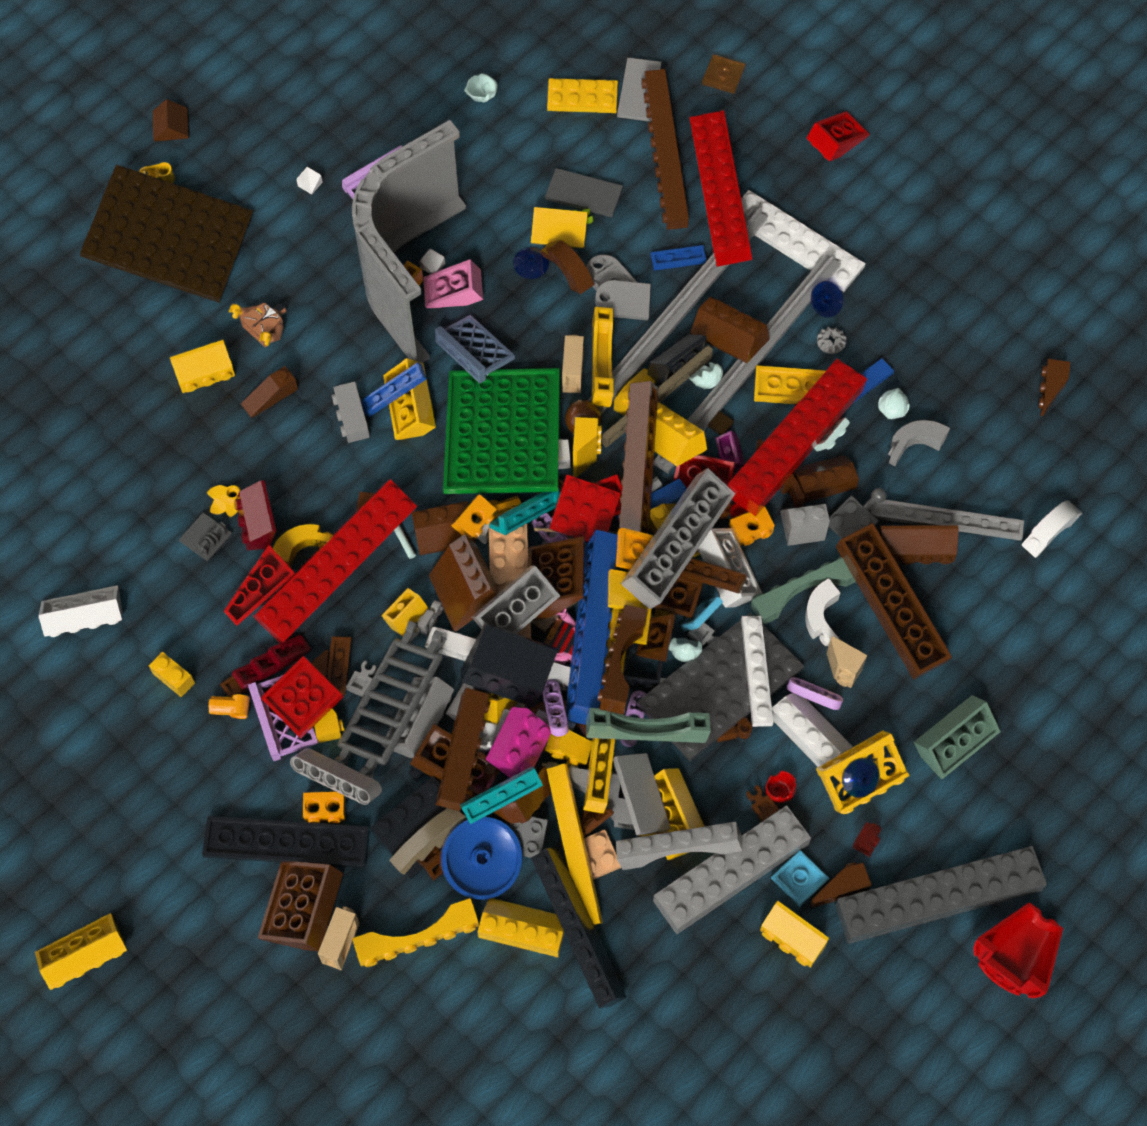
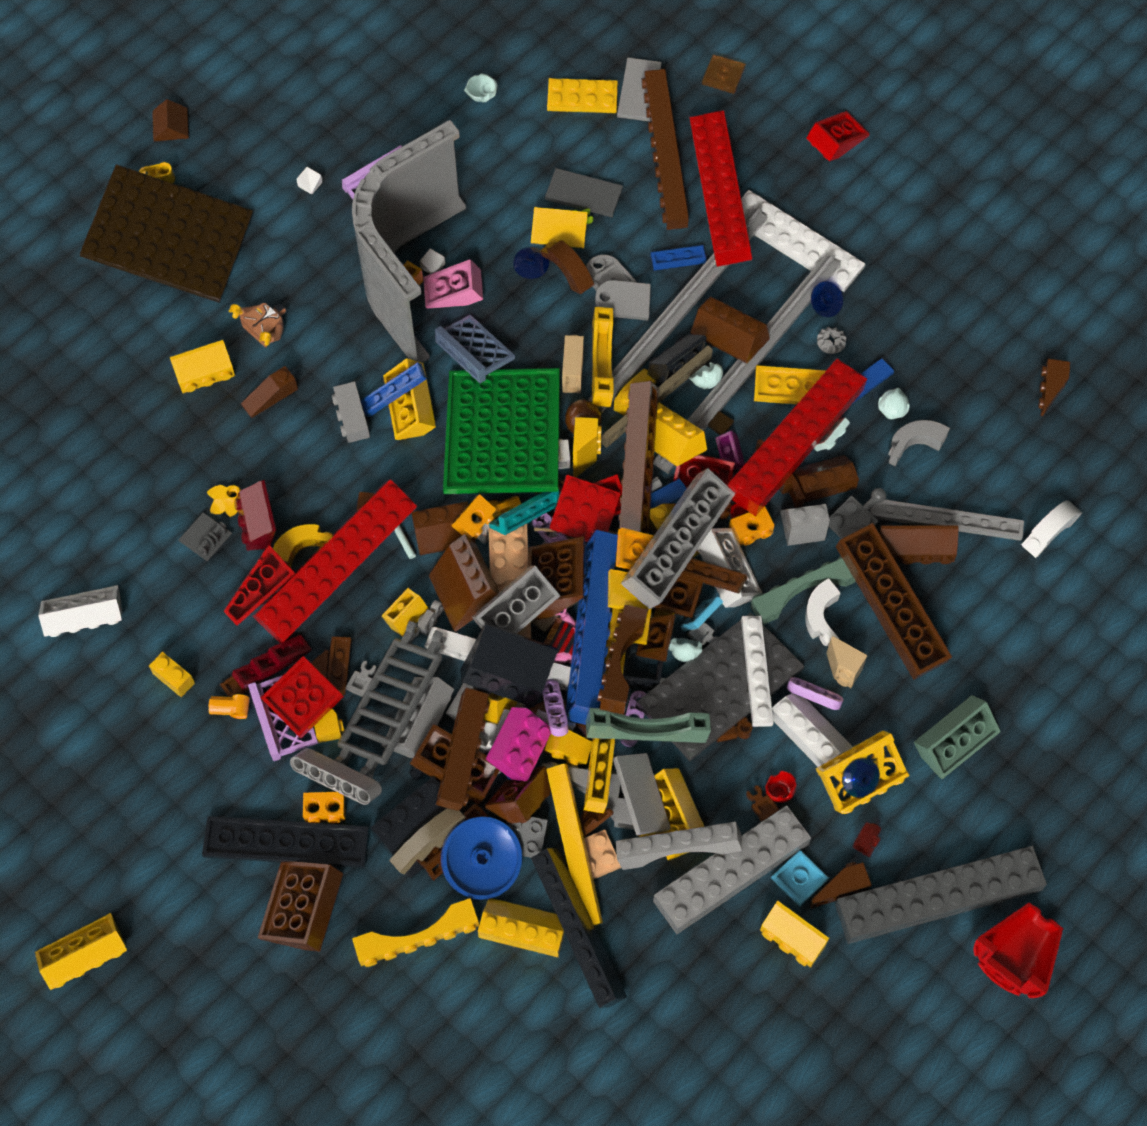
tan window [318,907,360,970] -> none
teal fence [460,766,543,824] -> none

